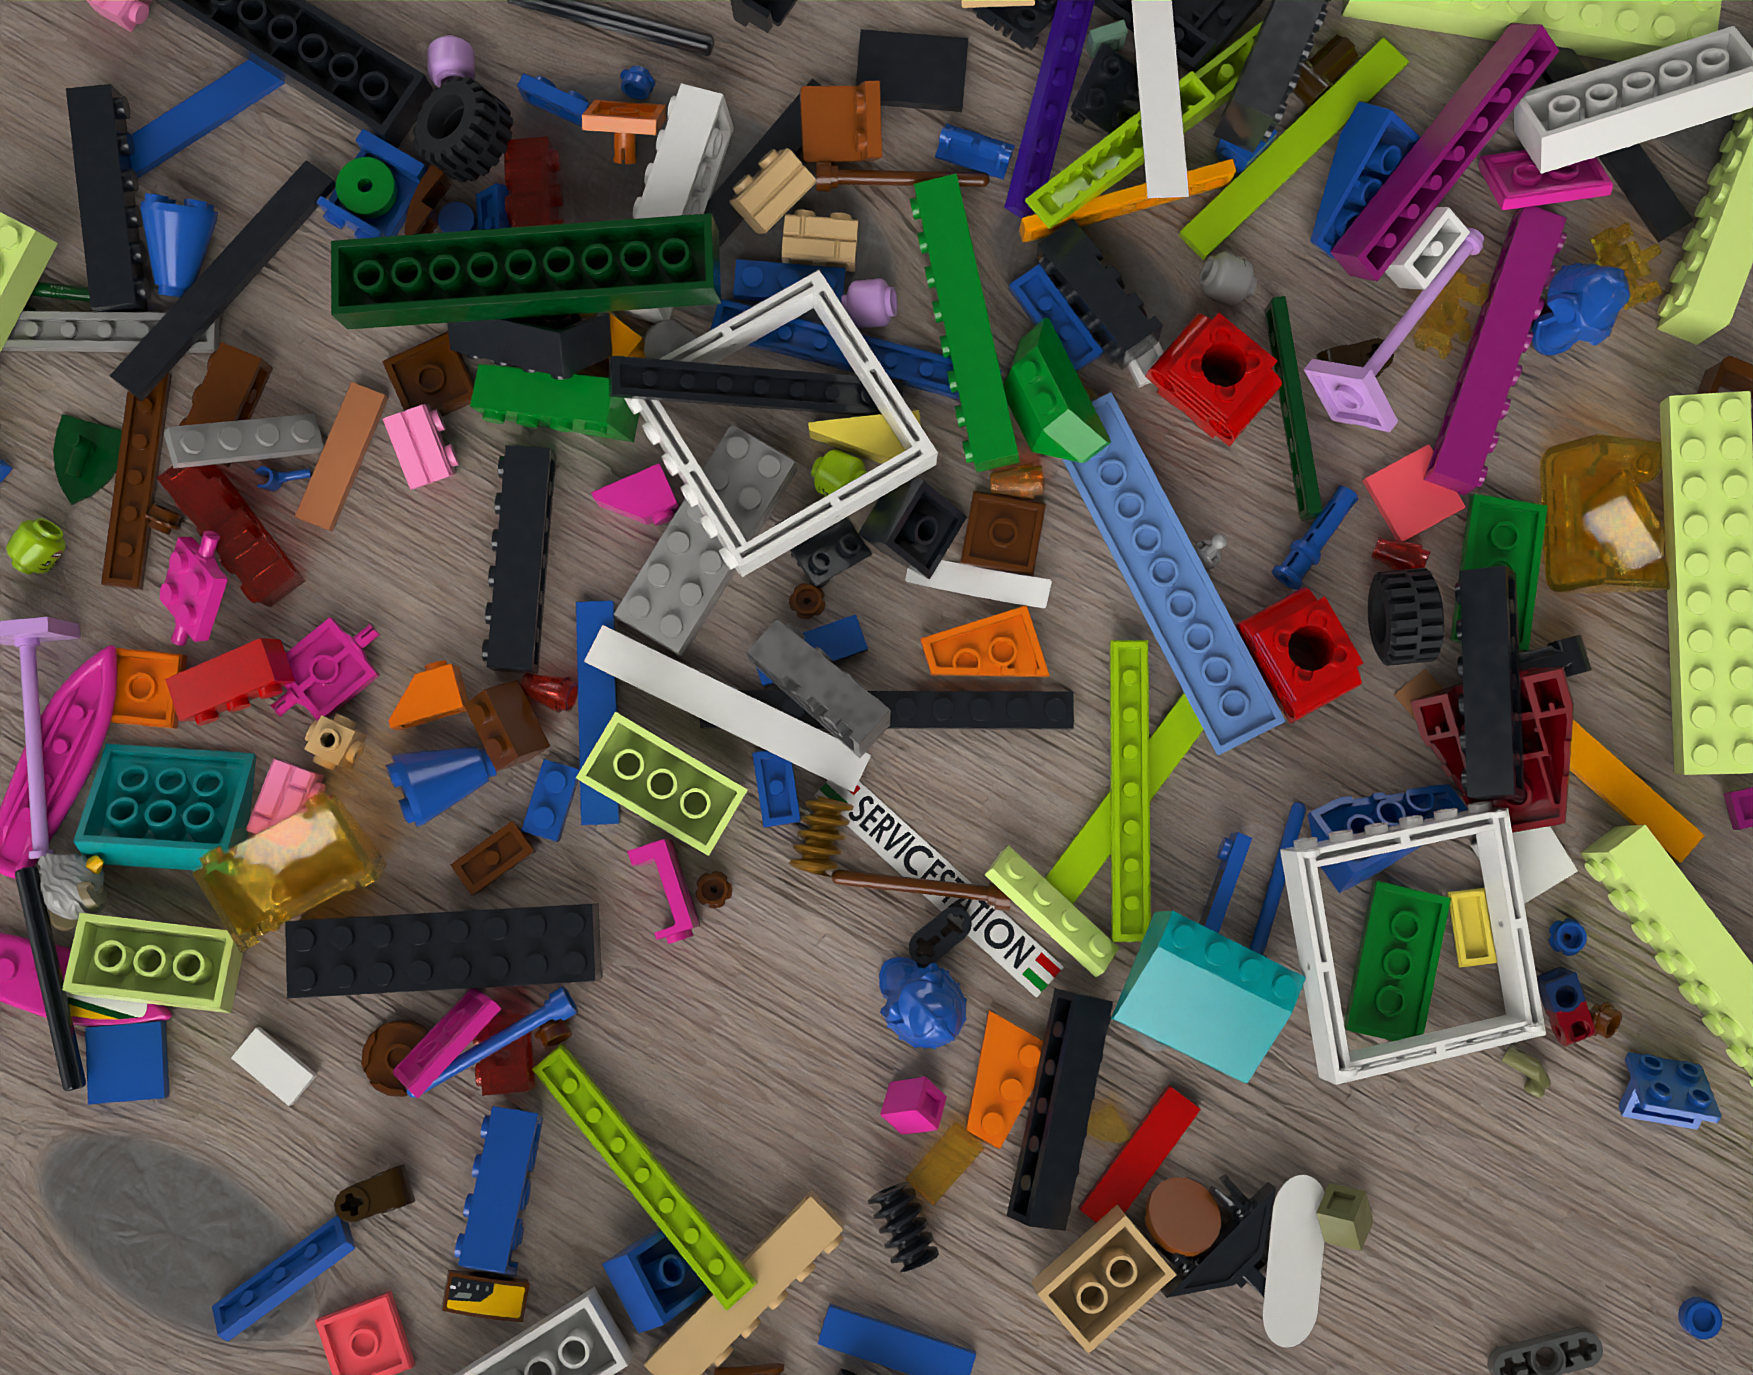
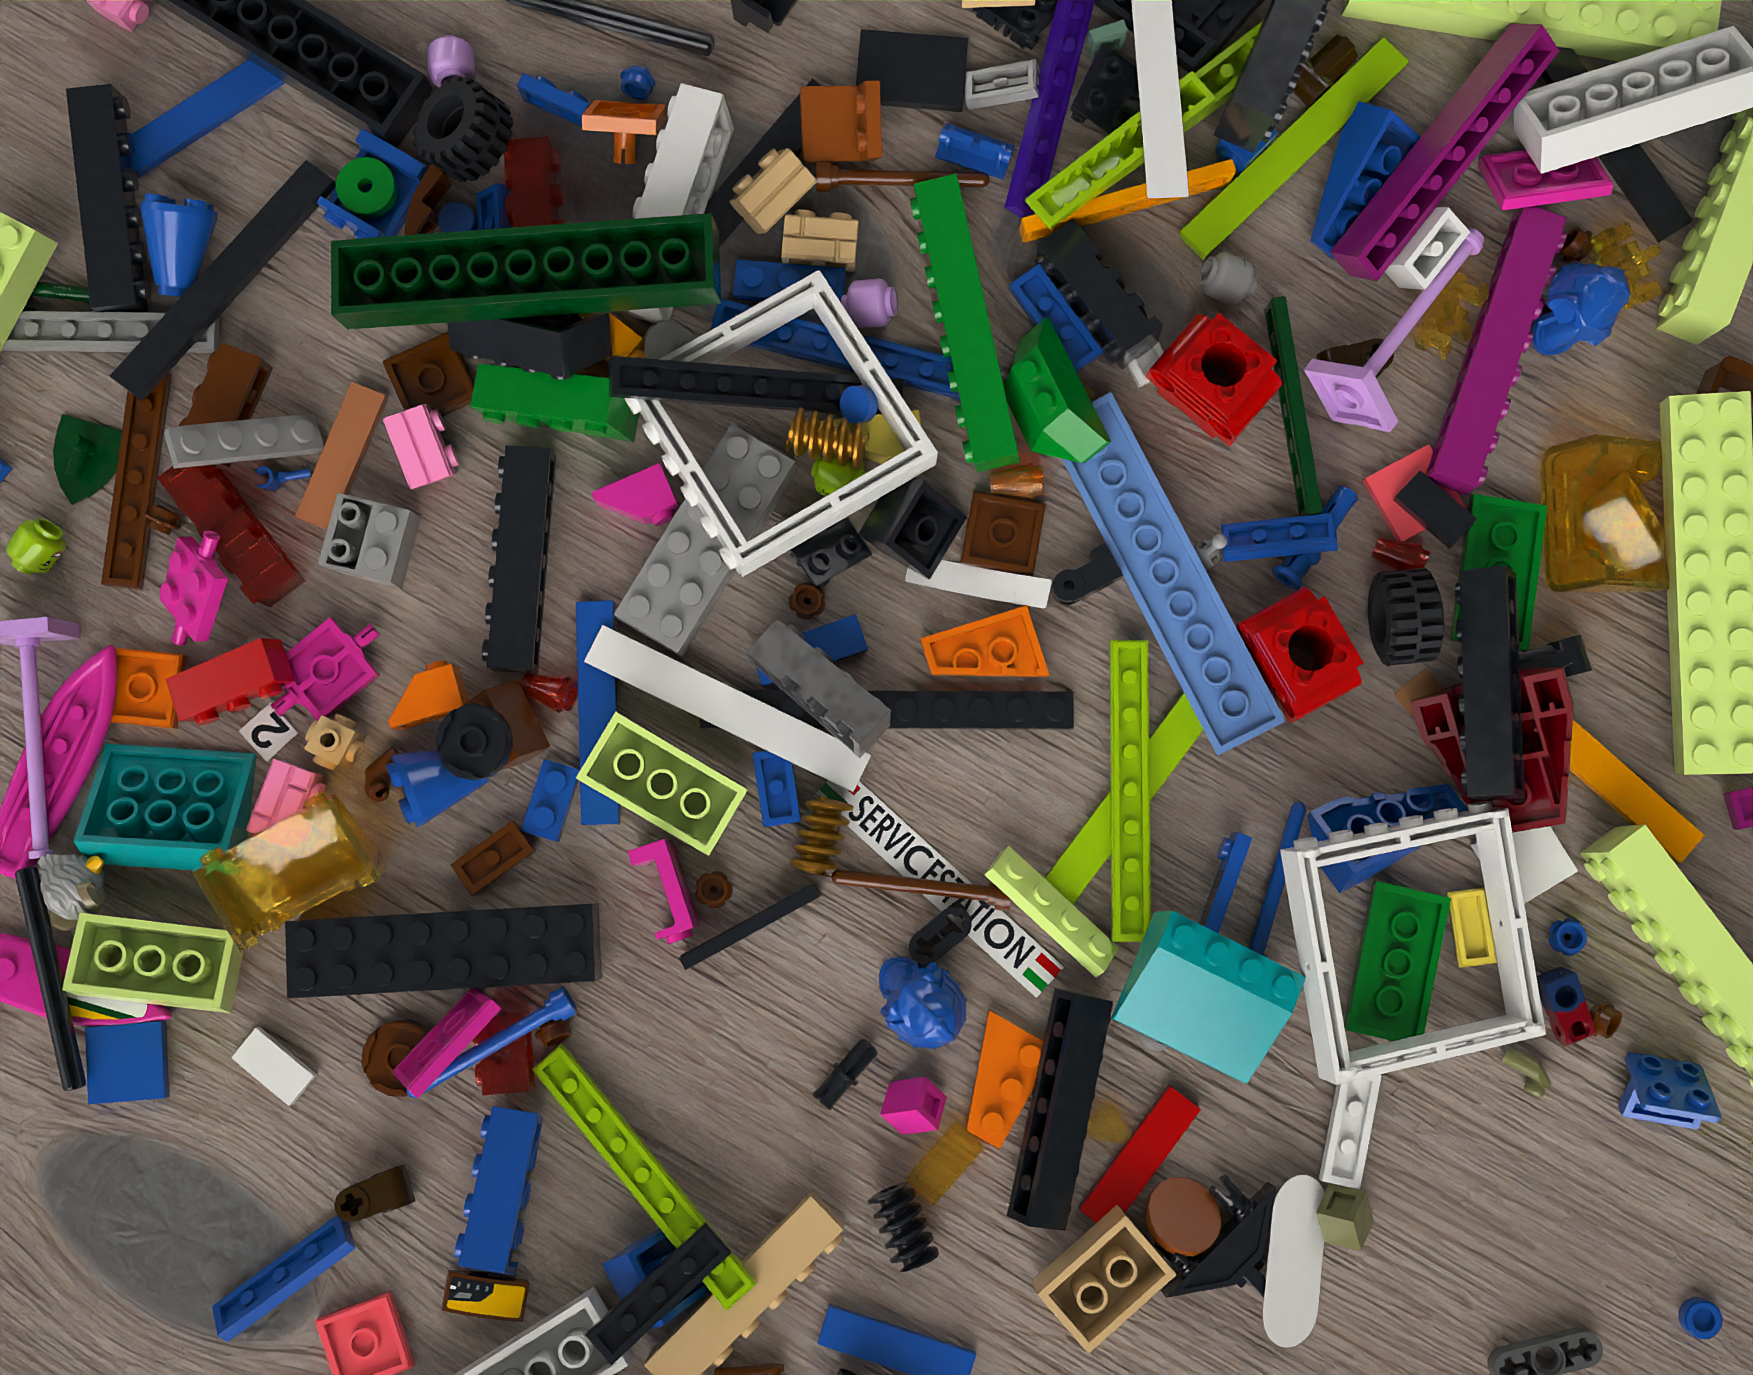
none -> white sticker [239,702,298,762]
none -> light grey slope [318,493,421,589]
none -> reddish brown arm [365,746,399,802]
none -> black tile [435,703,513,780]
none -> black tile [585,1221,732,1365]
none -> black tile [679,884,821,970]
none -> pearl gold piece [786,407,869,470]
none -> black axle [813,1039,878,1110]
none -> blue tile [840,385,878,424]
none -> light grey tile [965,59,1039,110]
none -> black leg [1051,543,1123,605]
none -> blue tile [1221,513,1338,562]
none -> white plate [1319,1075,1382,1190]
none -> black tile [1393,470,1477,549]
none -> reddish brown plate [1560,227,1593,262]

